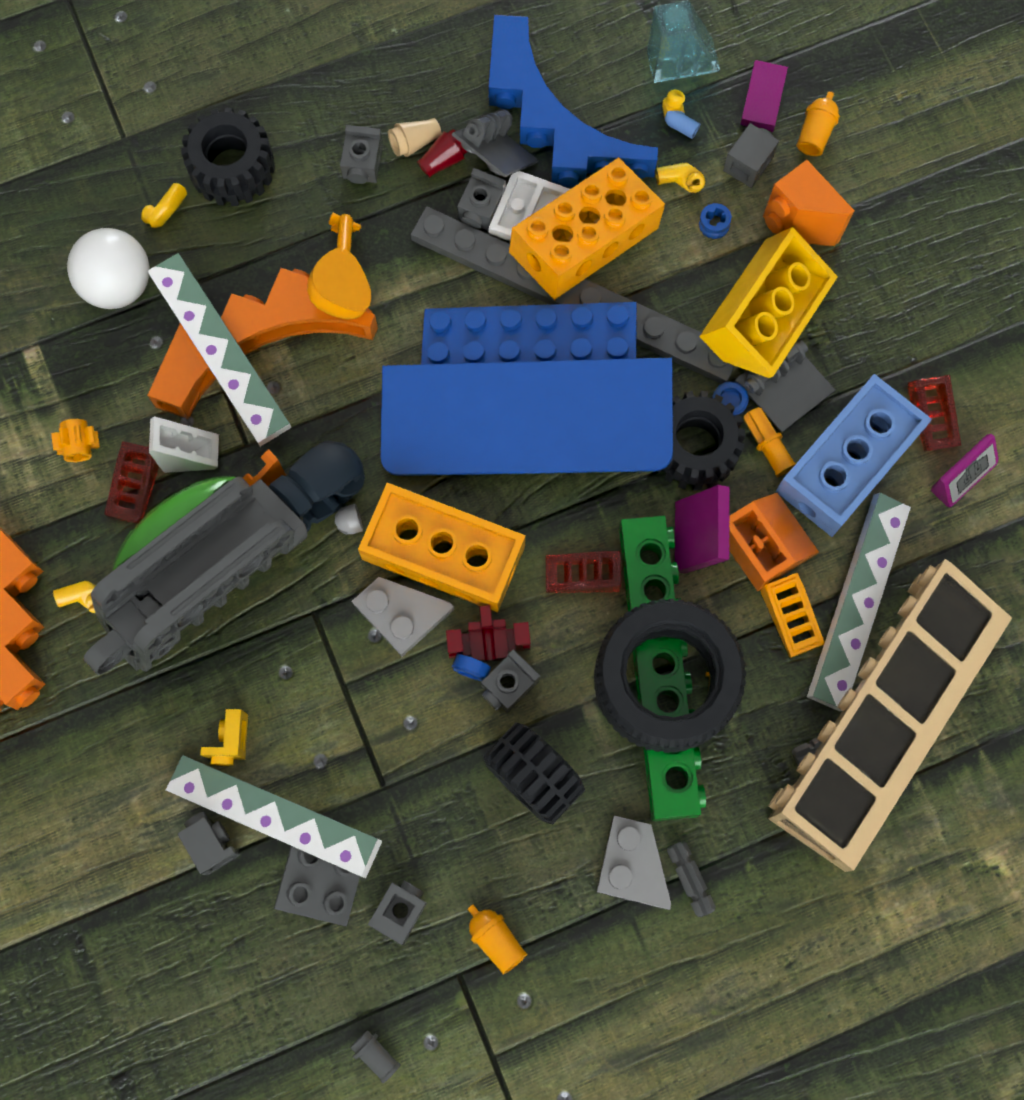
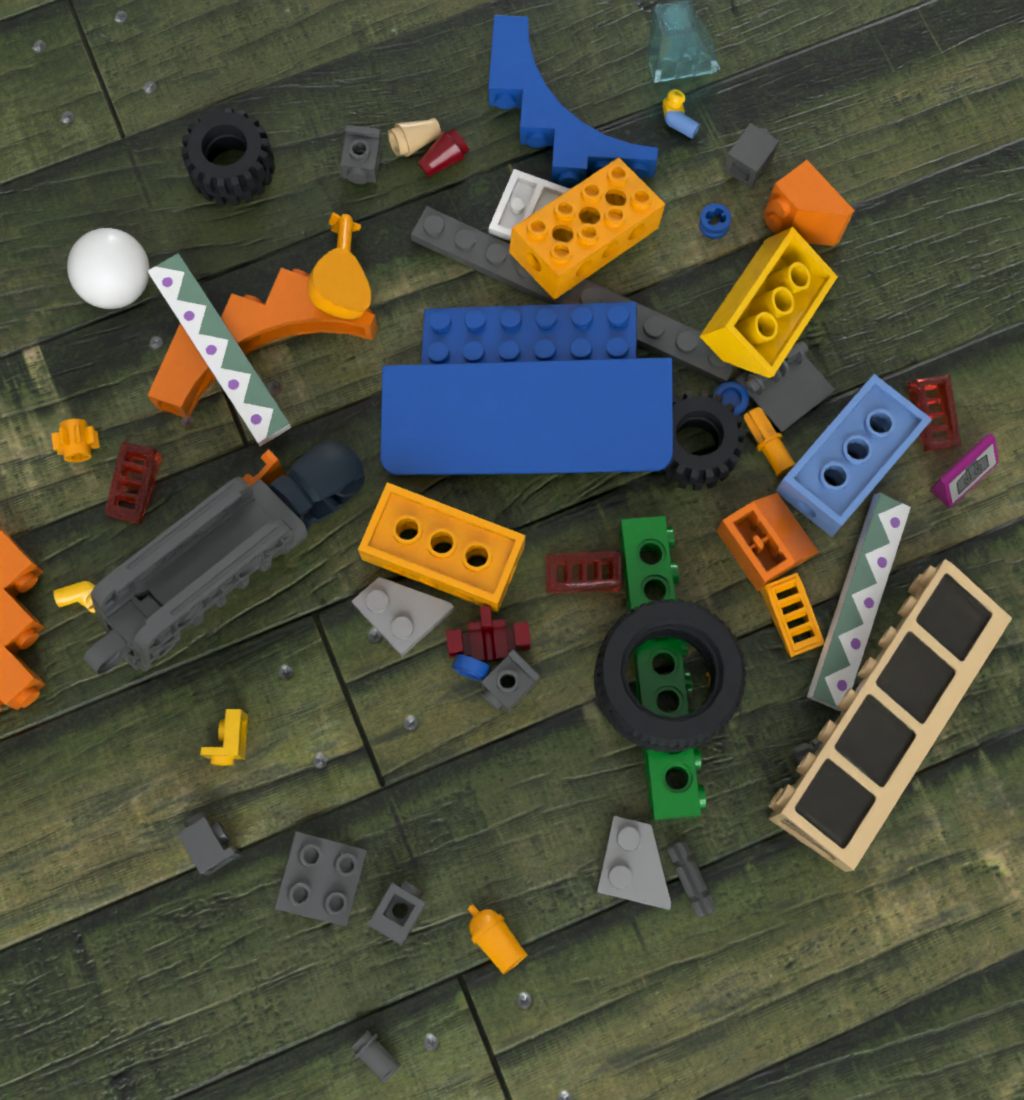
bright green slope [112,476,236,571] -> none
yellow arm [141,183,187,228] -> none
white slope [149,416,219,473] -> none
tile [166,755,382,878] -> none
light grey hinge [335,503,363,535] -> none
dark grey hinge [452,109,539,177] -> none
dark grey brick [457,168,506,231] -> none
black tyre [483,722,585,825] -> none
yellow arm [655,163,705,193] -> none
magenta tile [675,485,730,574] -> none
magenta tile [740,60,788,132] -> none
light orange piece [796,92,840,157] -> none

